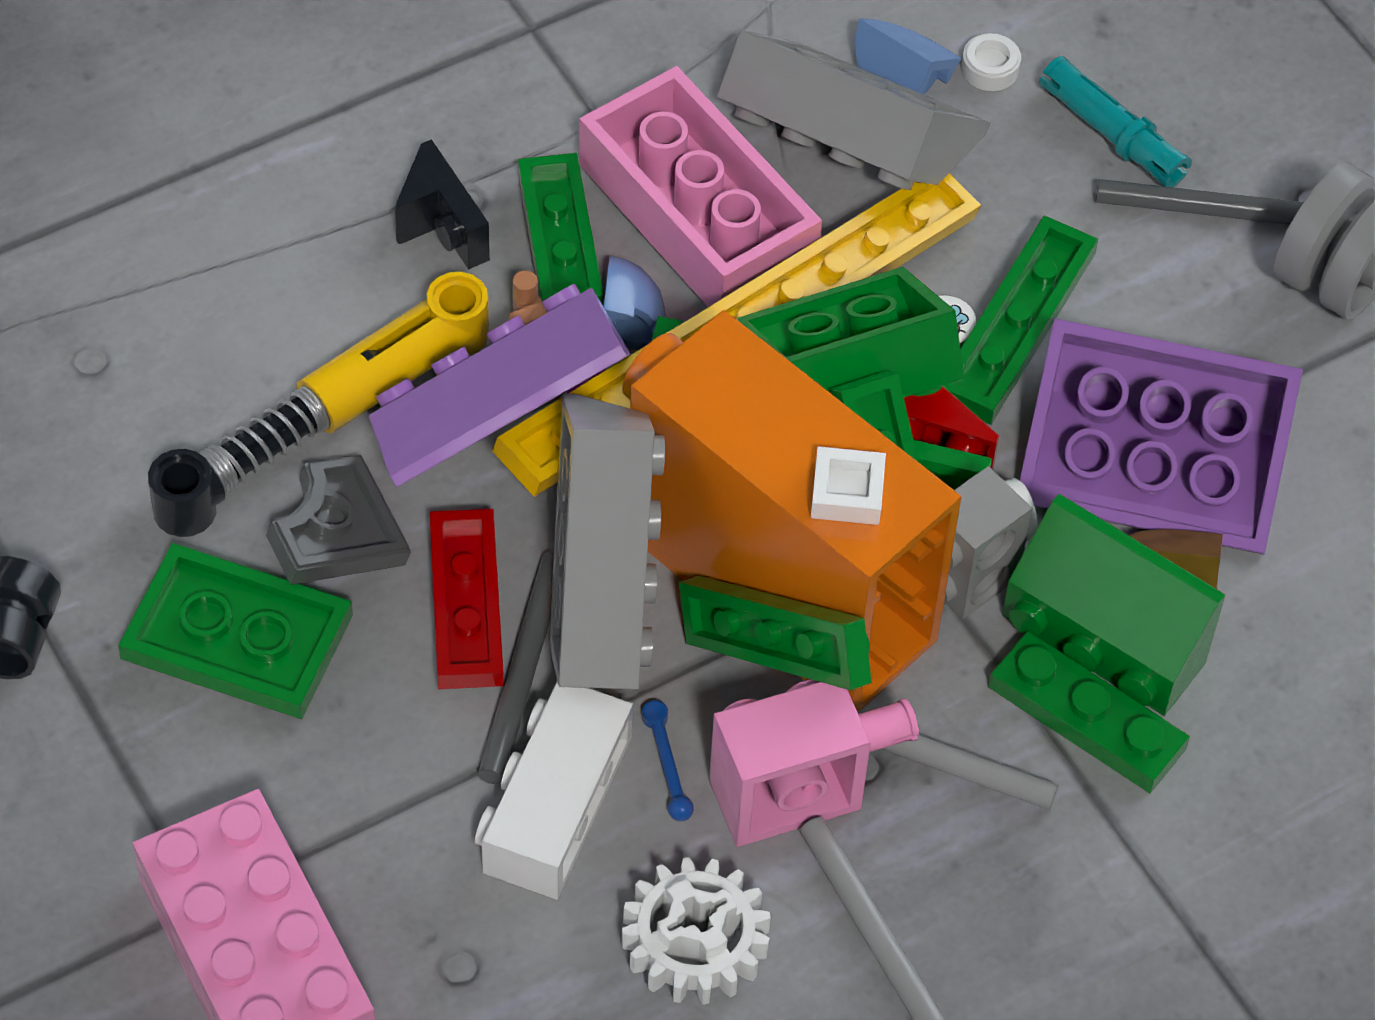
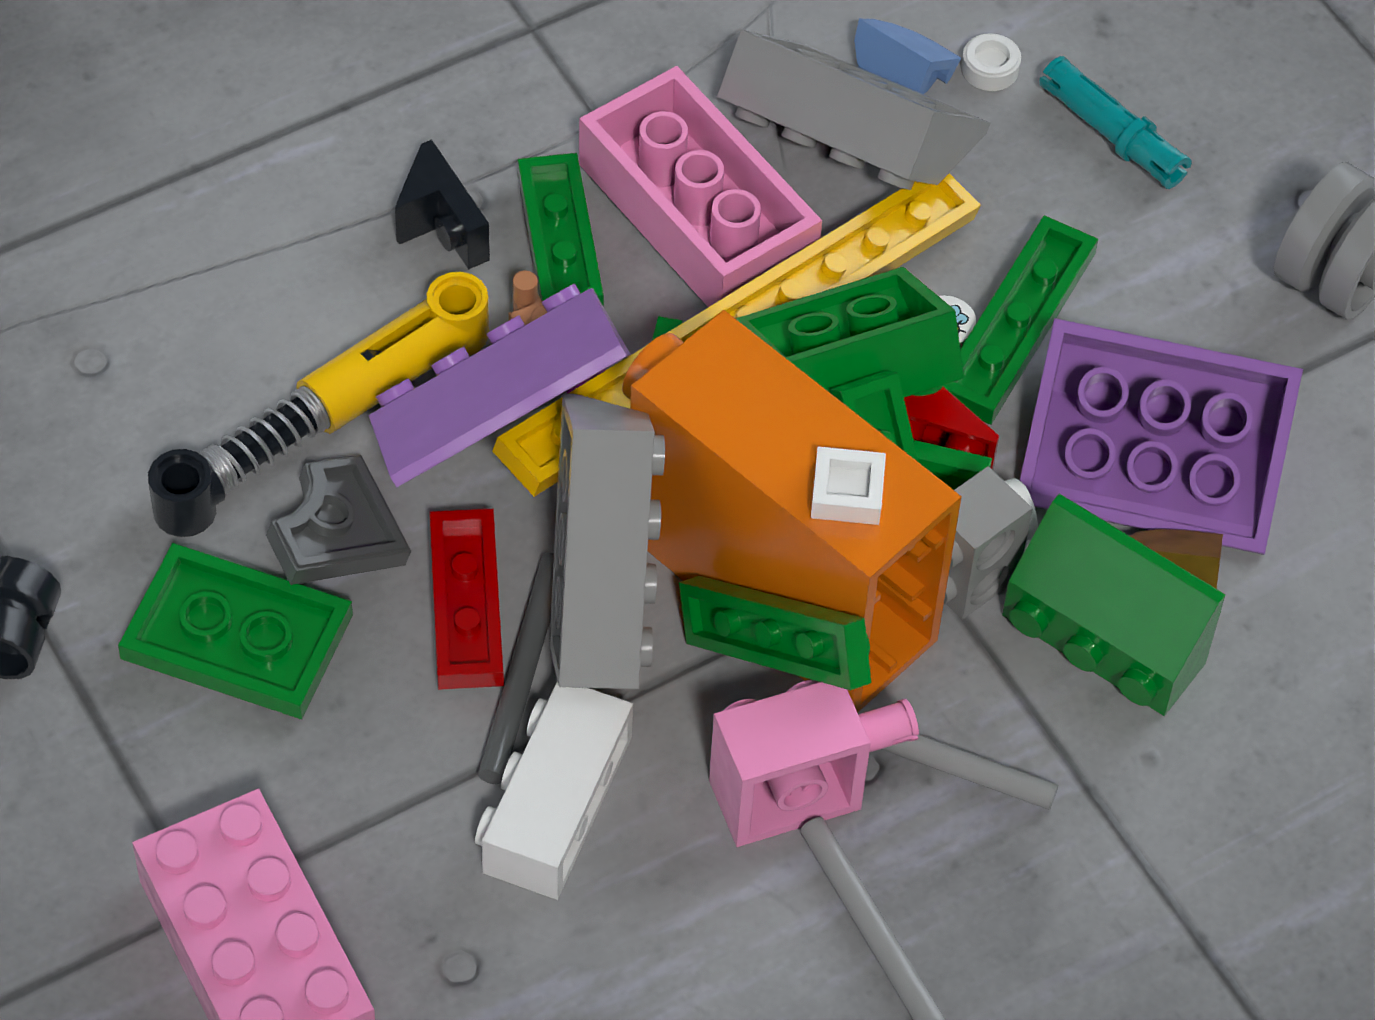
medium blue brick [604,256,666,349] -> none
white gear [622,857,771,1005] -> none
blue hinge [642,700,694,821] -> none
green plate [988,631,1190,794] -> none
dark grey bar [1096,179,1304,225] -> none

